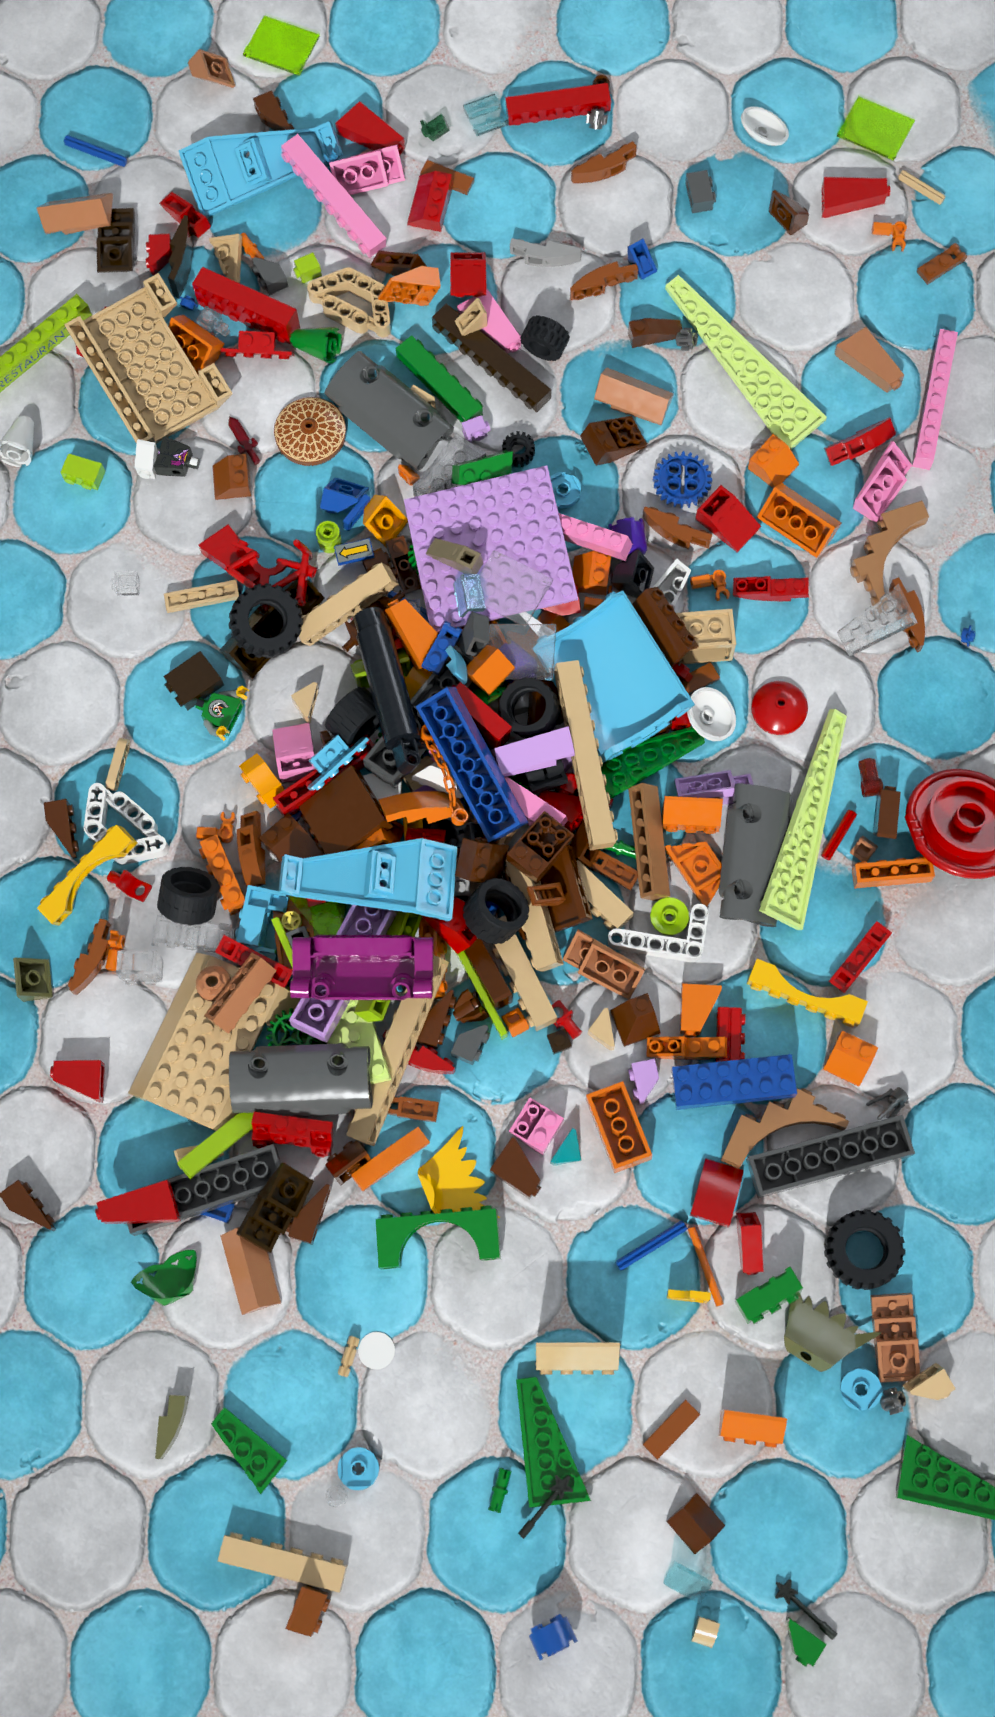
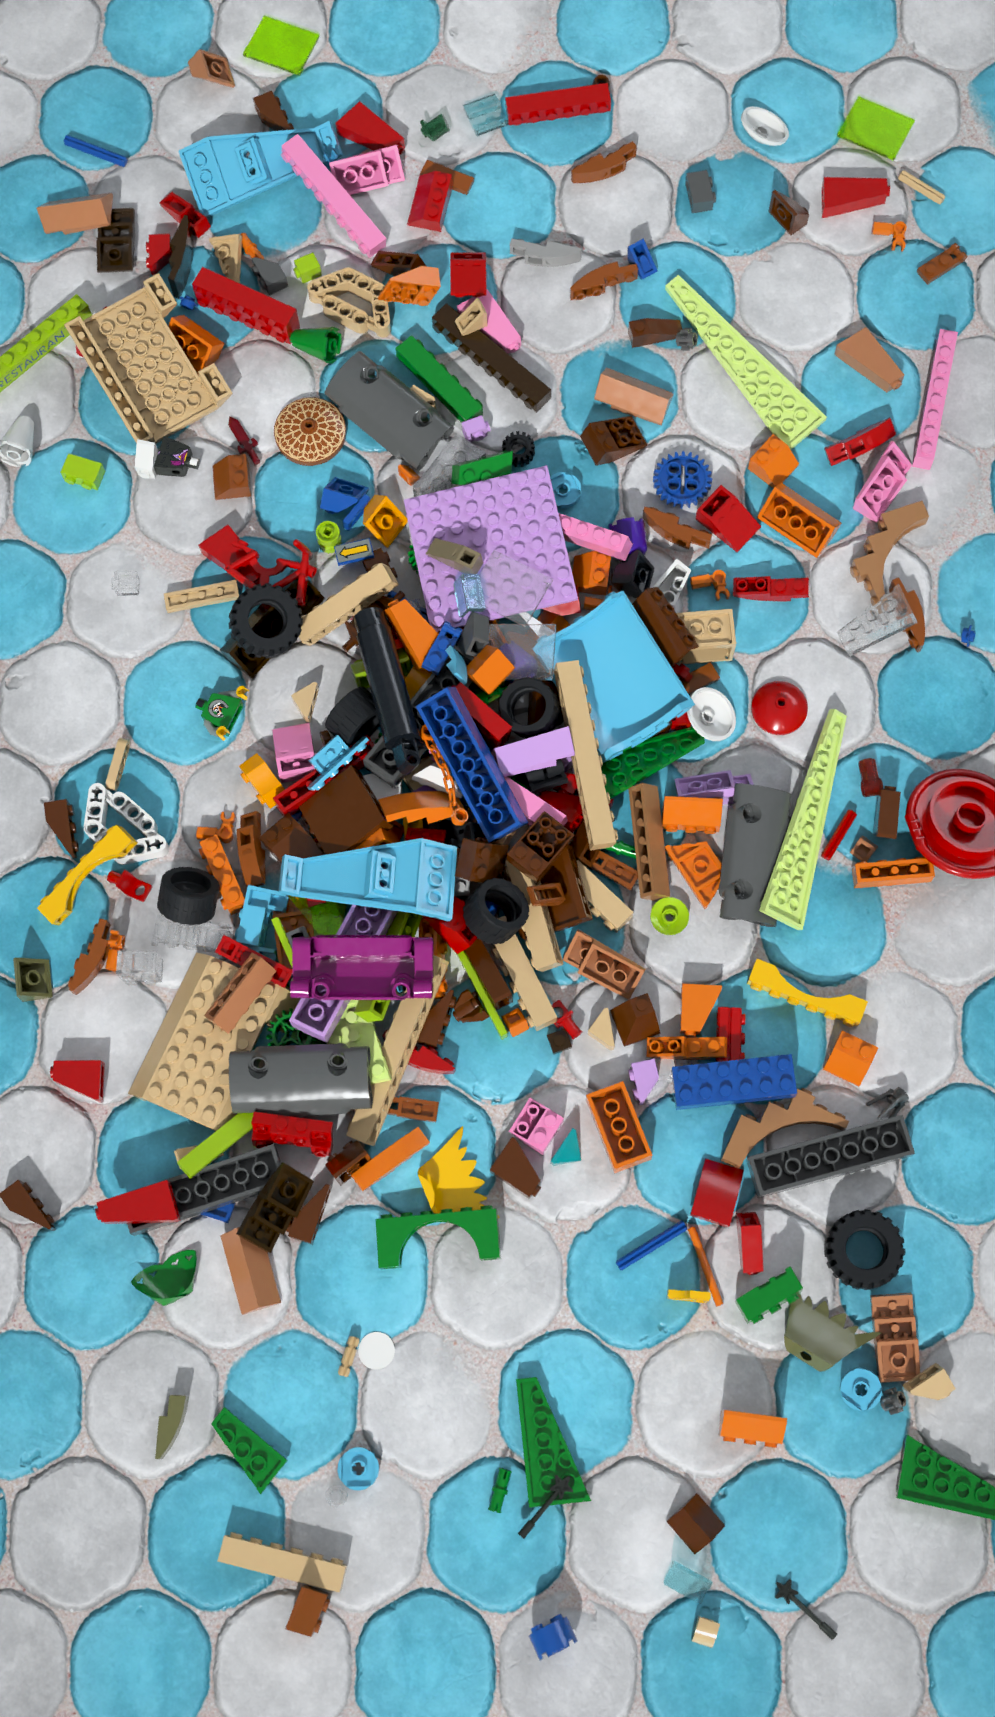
dark brown brick [164,651,224,711] -> none
clear brick [196,306,230,337] -> none
nougat piece [196,966,231,1002] -> none
red bracket [221,331,294,360] -> none
light yellow wheel [281,911,302,931] -> none
reddish brown slope [384,535,421,594] -> none
dark grey slope [451,1025,491,1065] -> none
black tyre [520,315,570,361] -> none
tan slope [536,1343,620,1375] -> none
flat silver gear [586,109,608,129] -> none
white beam [608,904,709,962] -> none
dark orange tile [642,1400,701,1460] -> none
green slope [786,1617,827,1667] -> none
red slope [829,921,892,993] -> none

